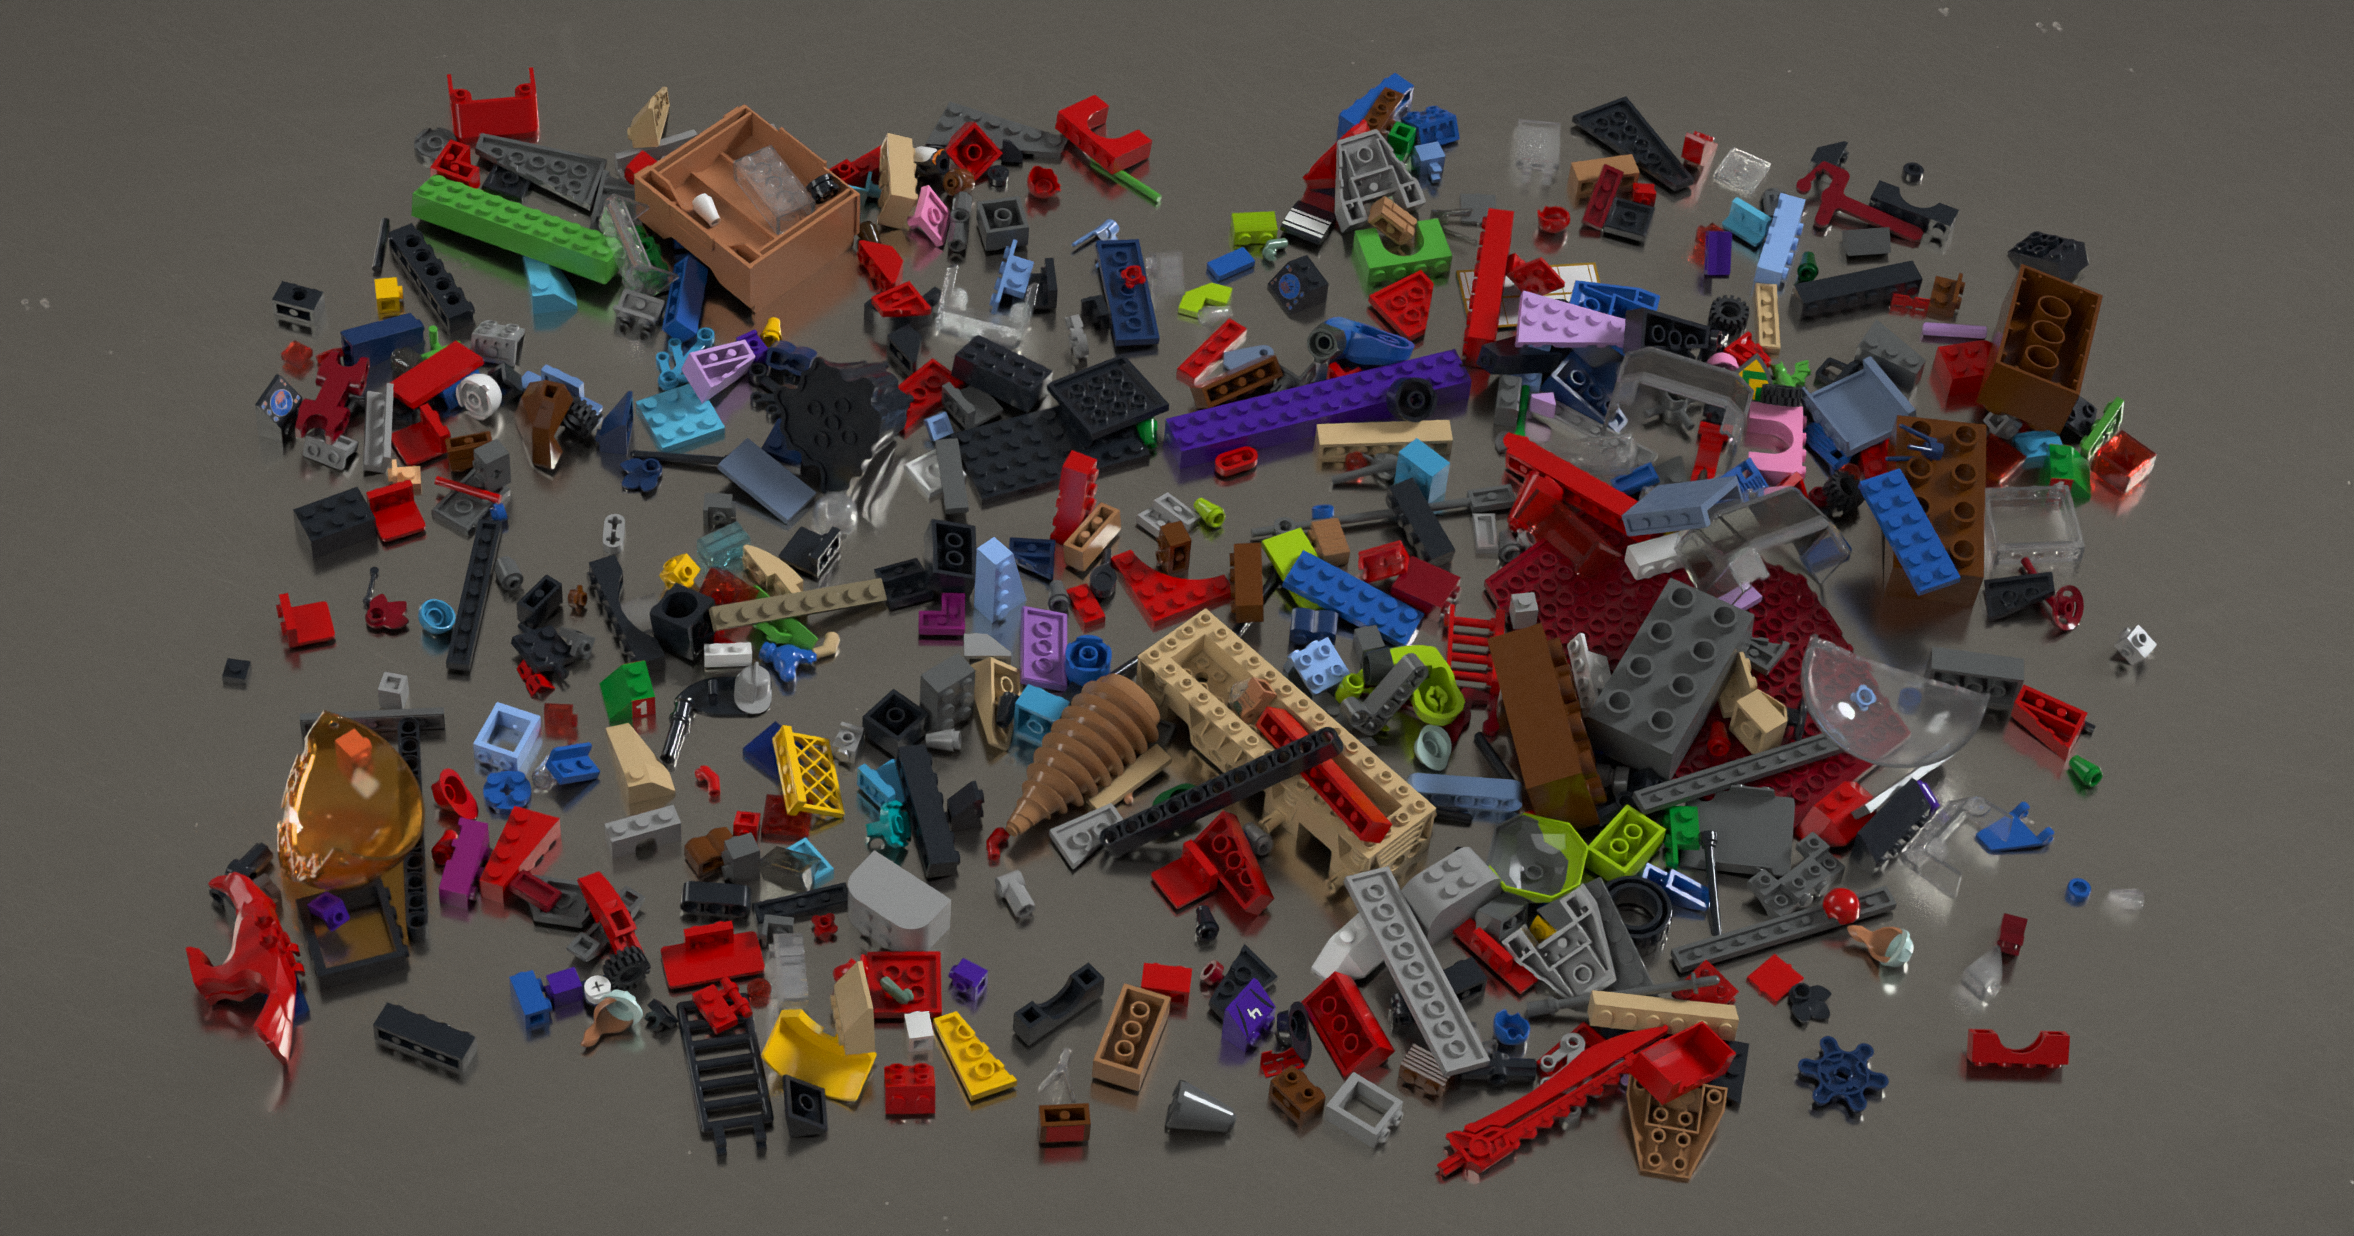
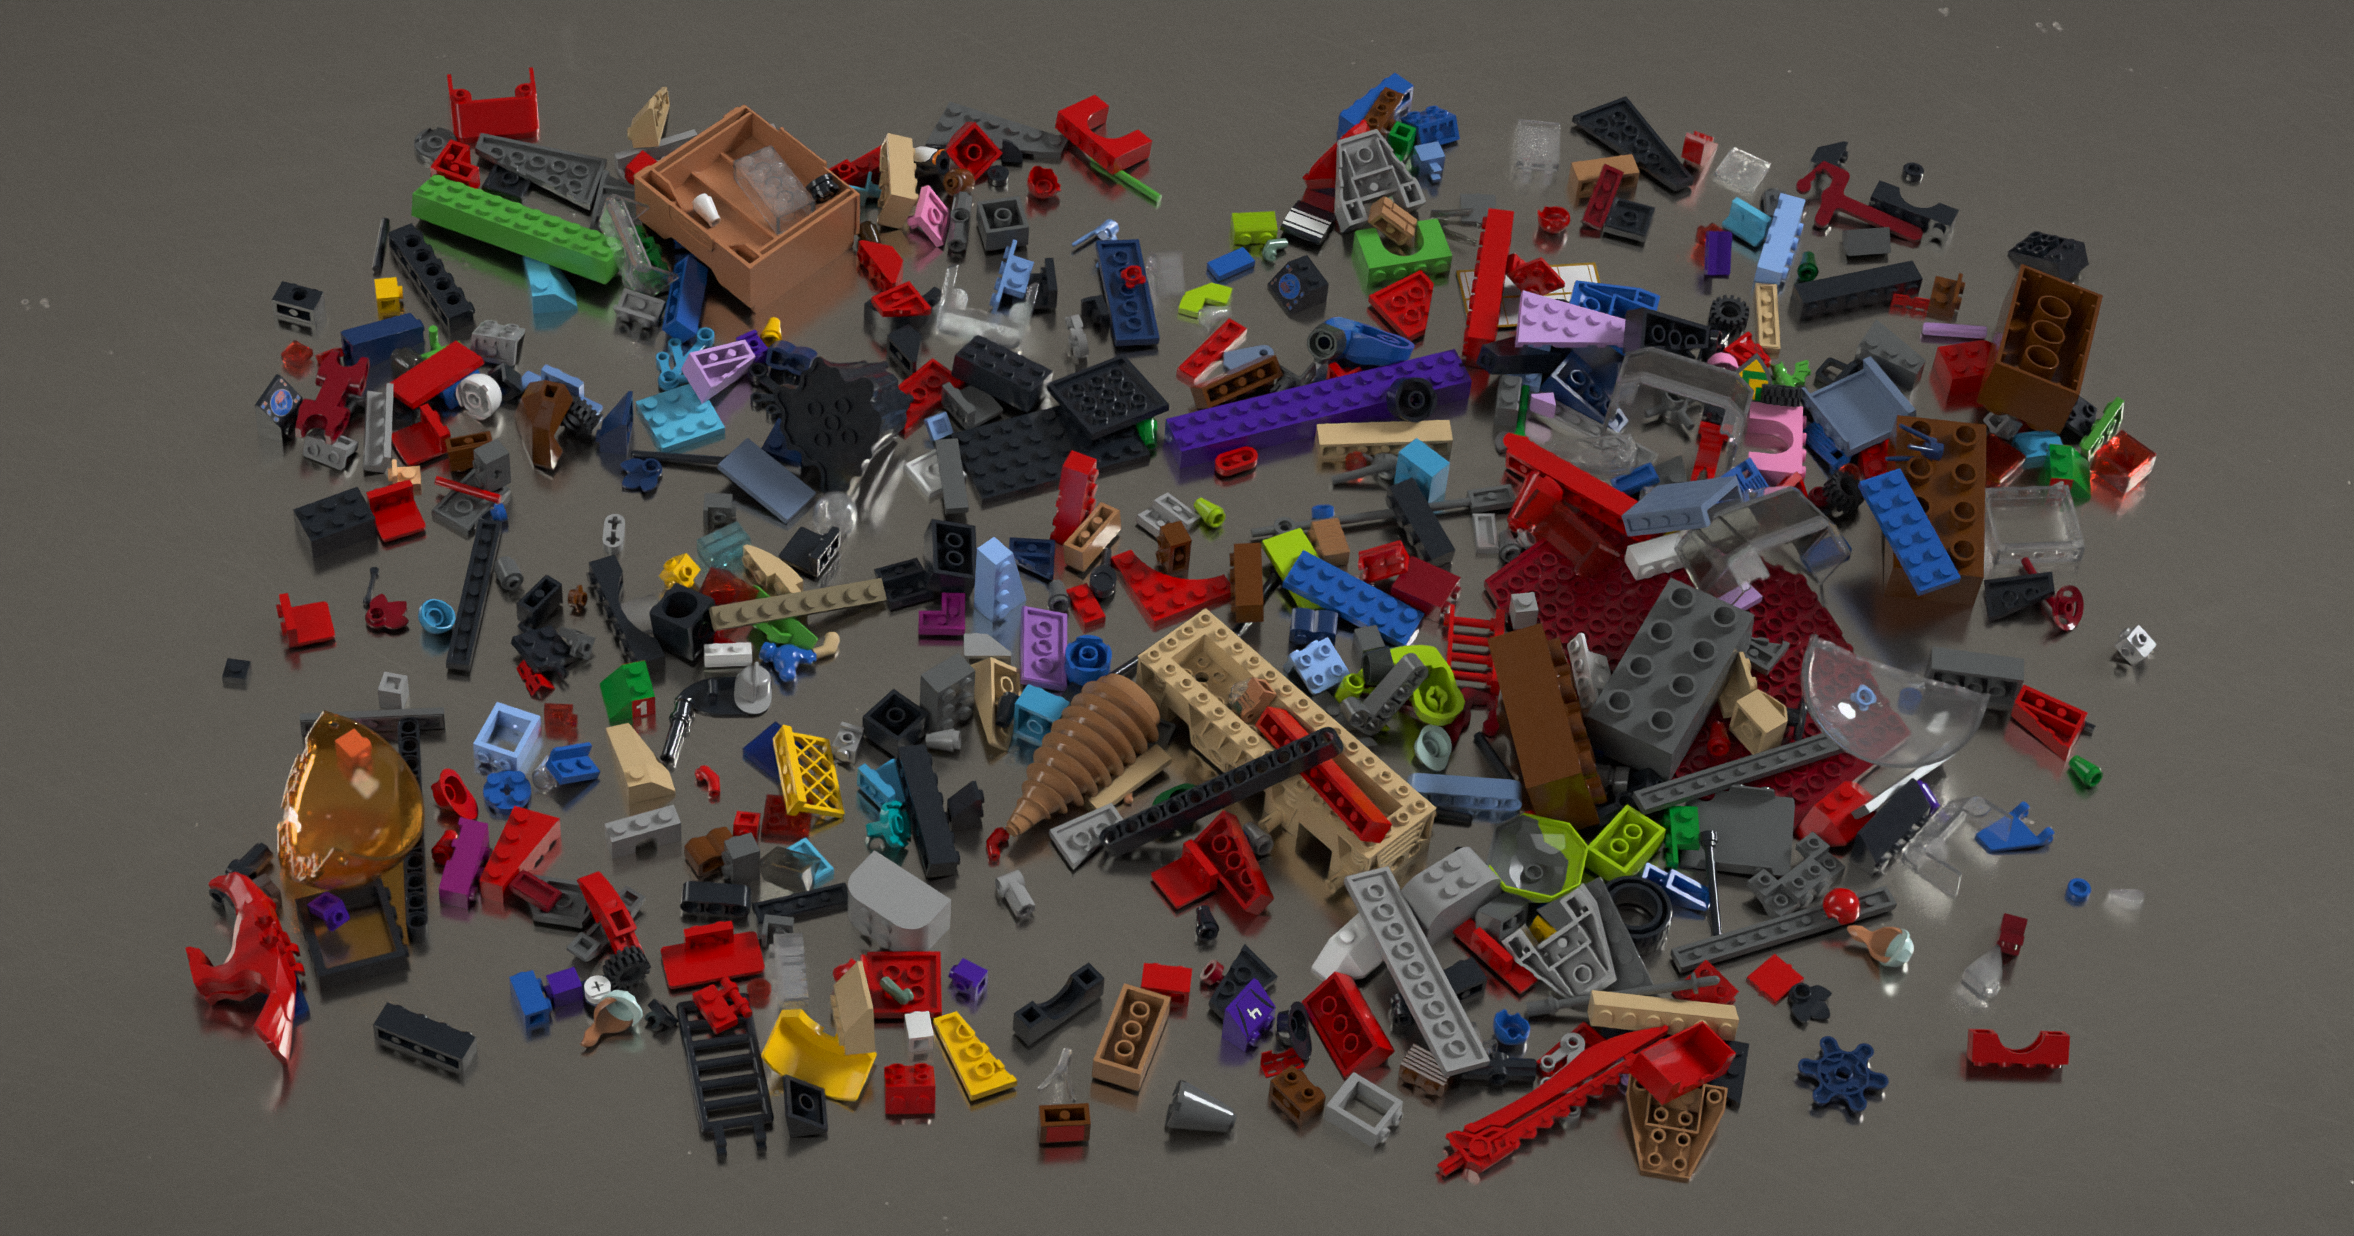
red plate [811,913,838,937] -> none
red bracket [1632,183,1657,207] -> none

